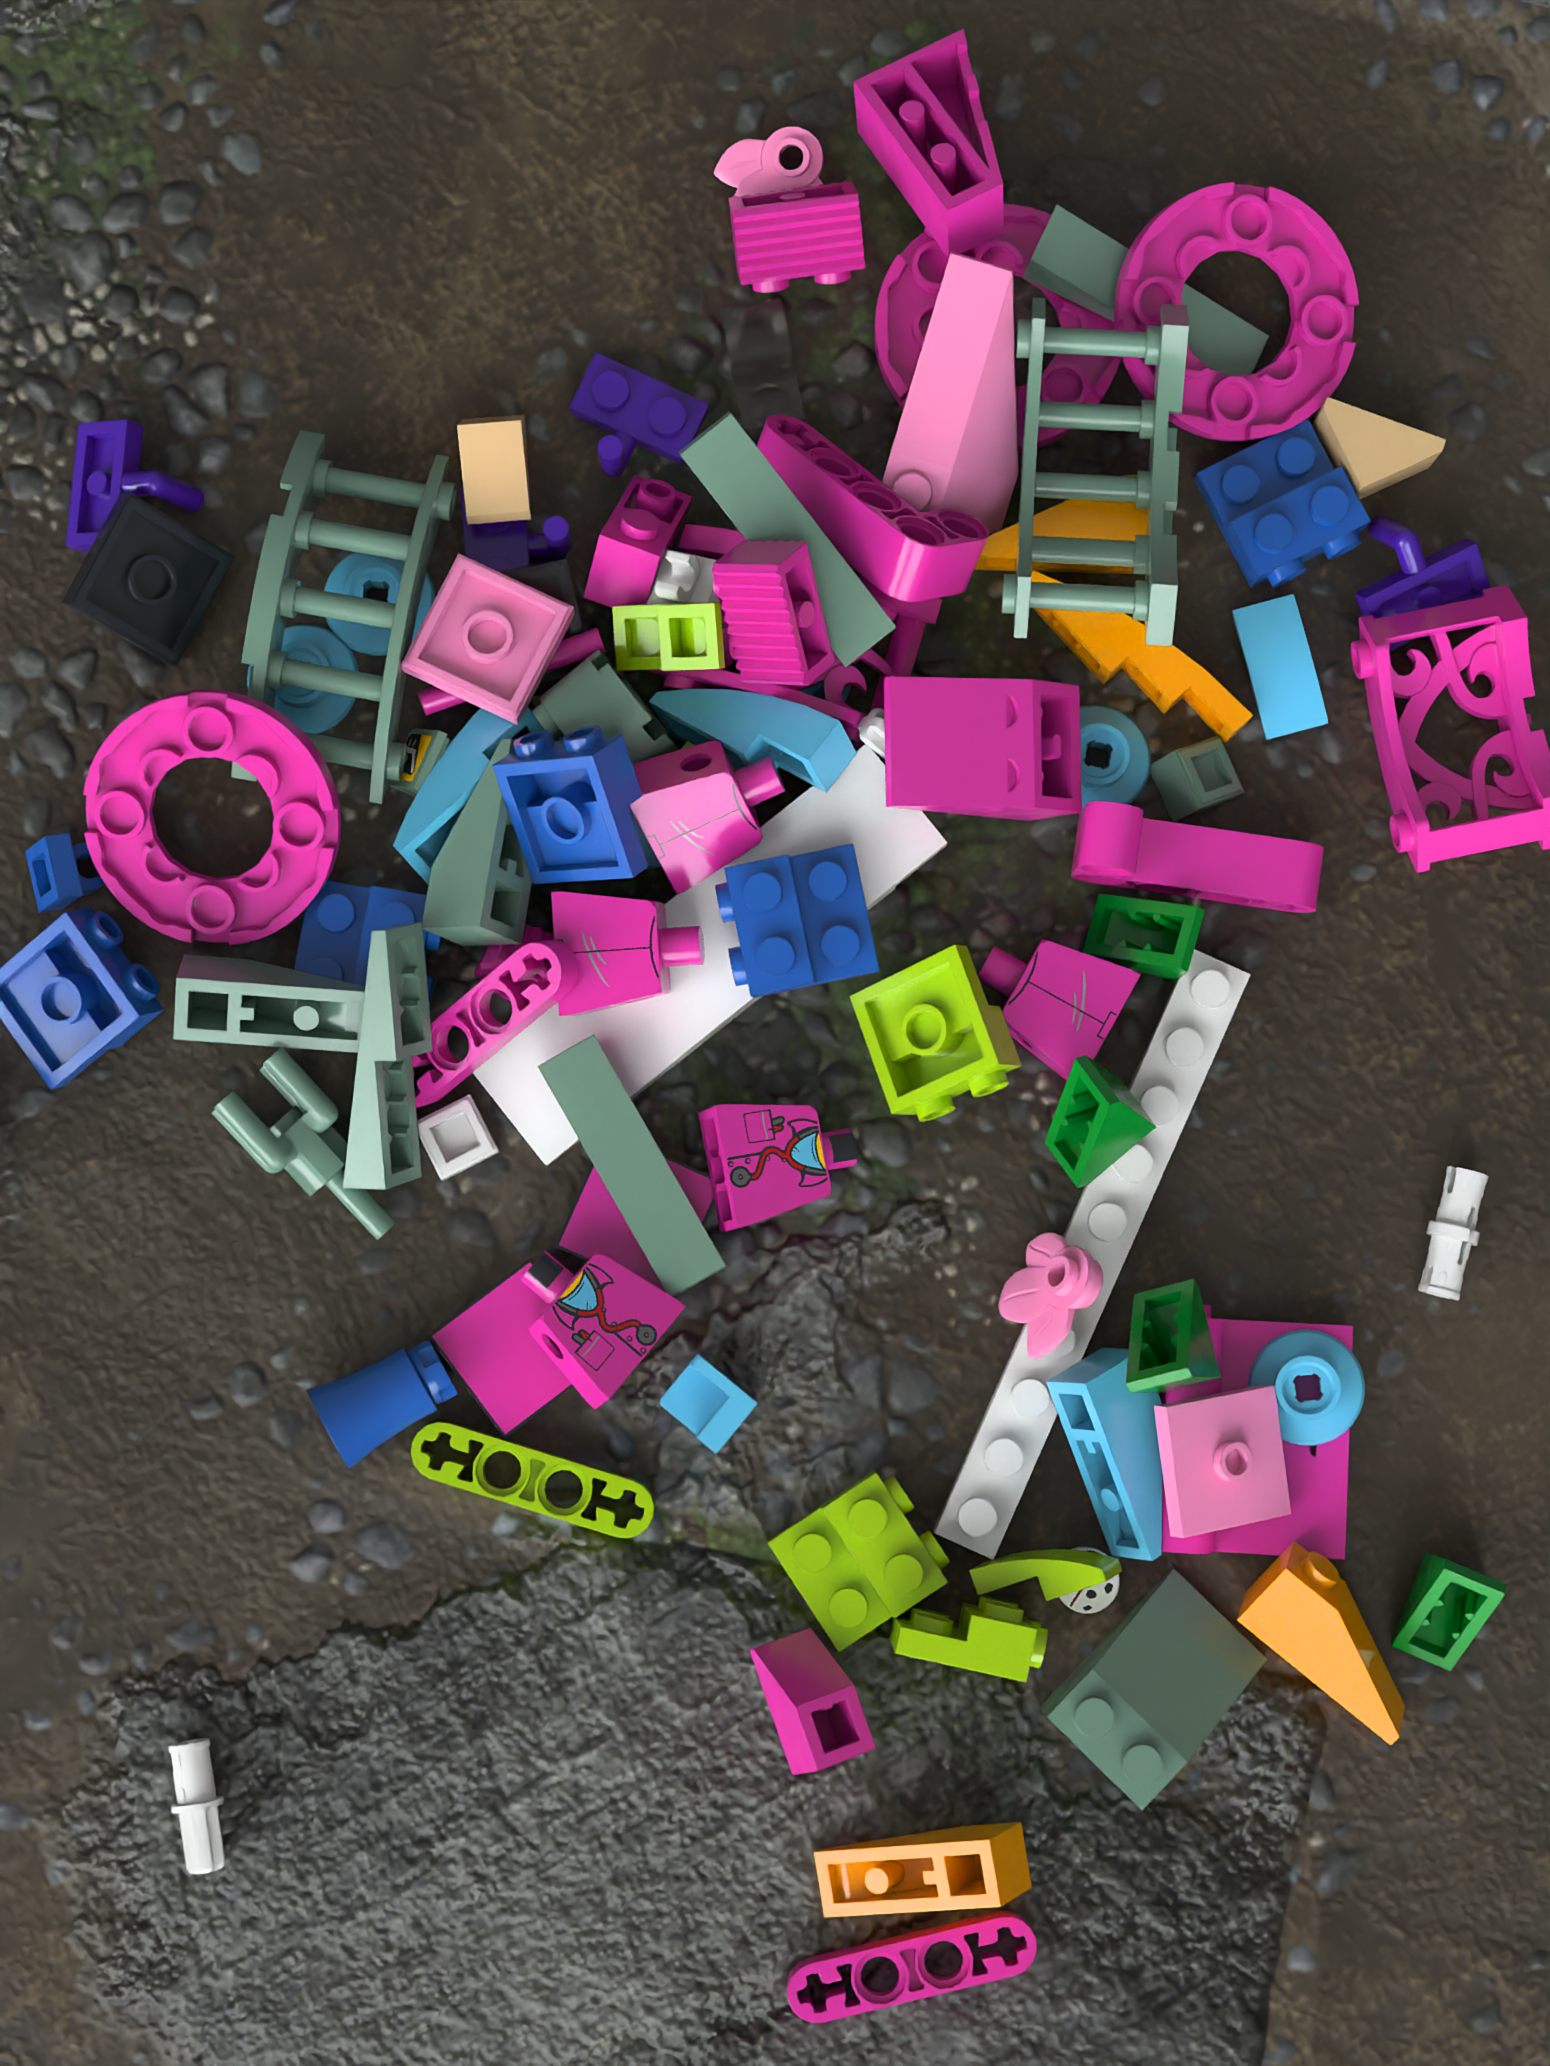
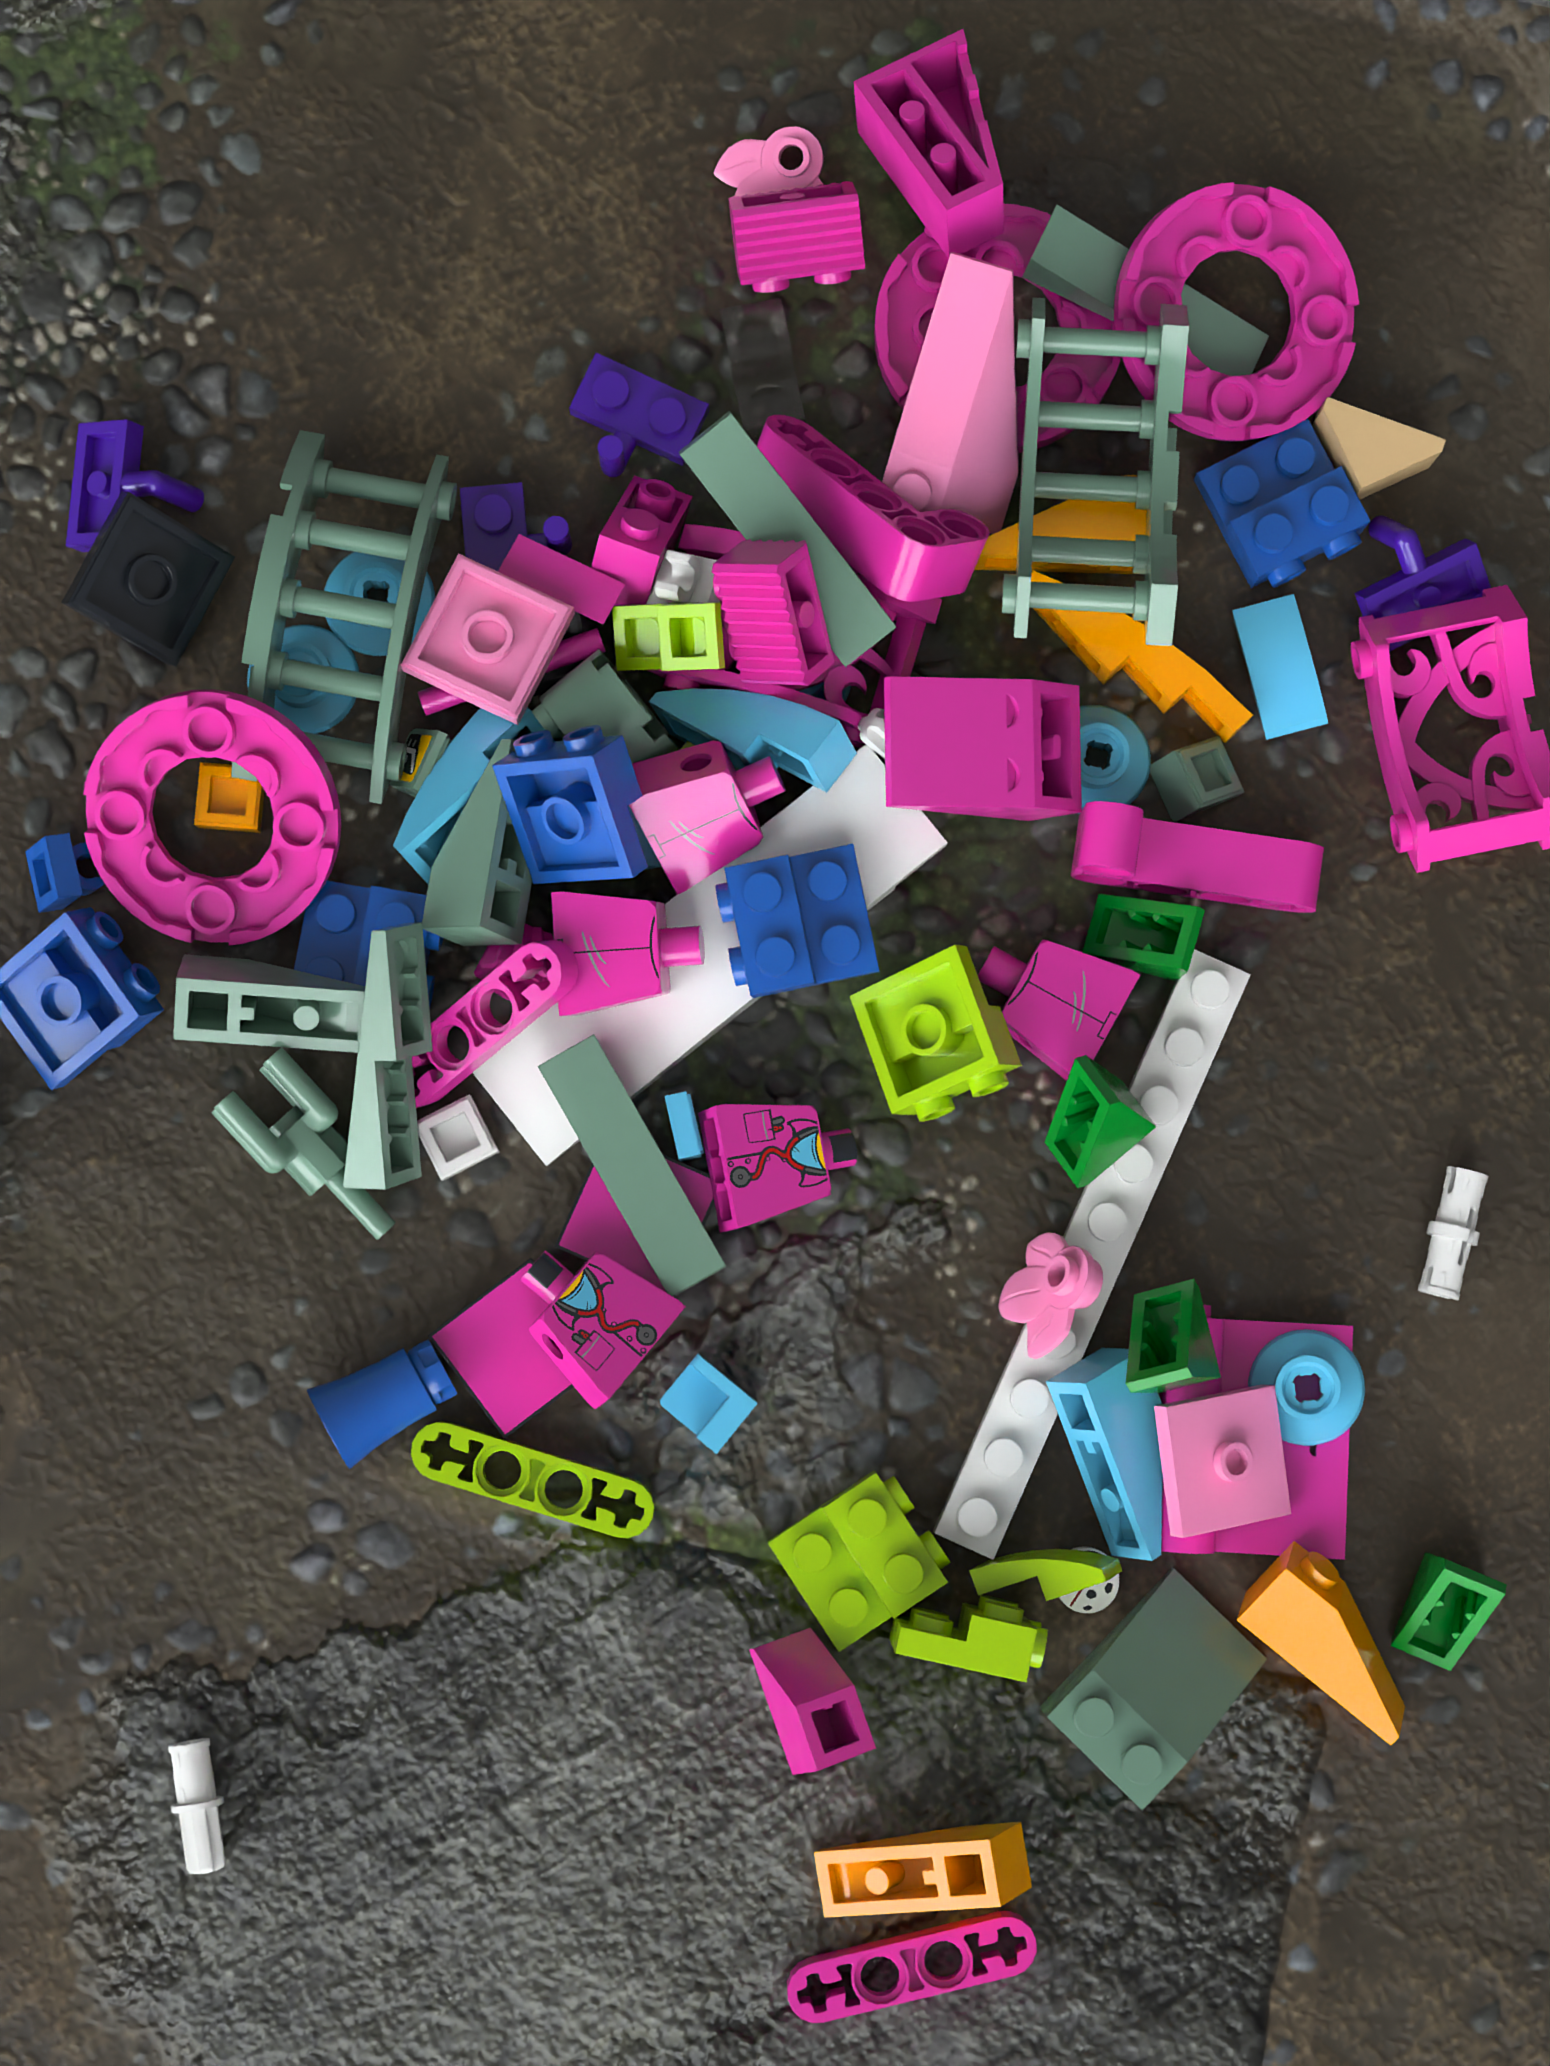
tan slope [457,414,531,525] -> none
none -> light orange tile [194,762,265,833]
none -> dark pink sticker [498,534,626,624]
none -> medium azure tile [664,1091,704,1162]

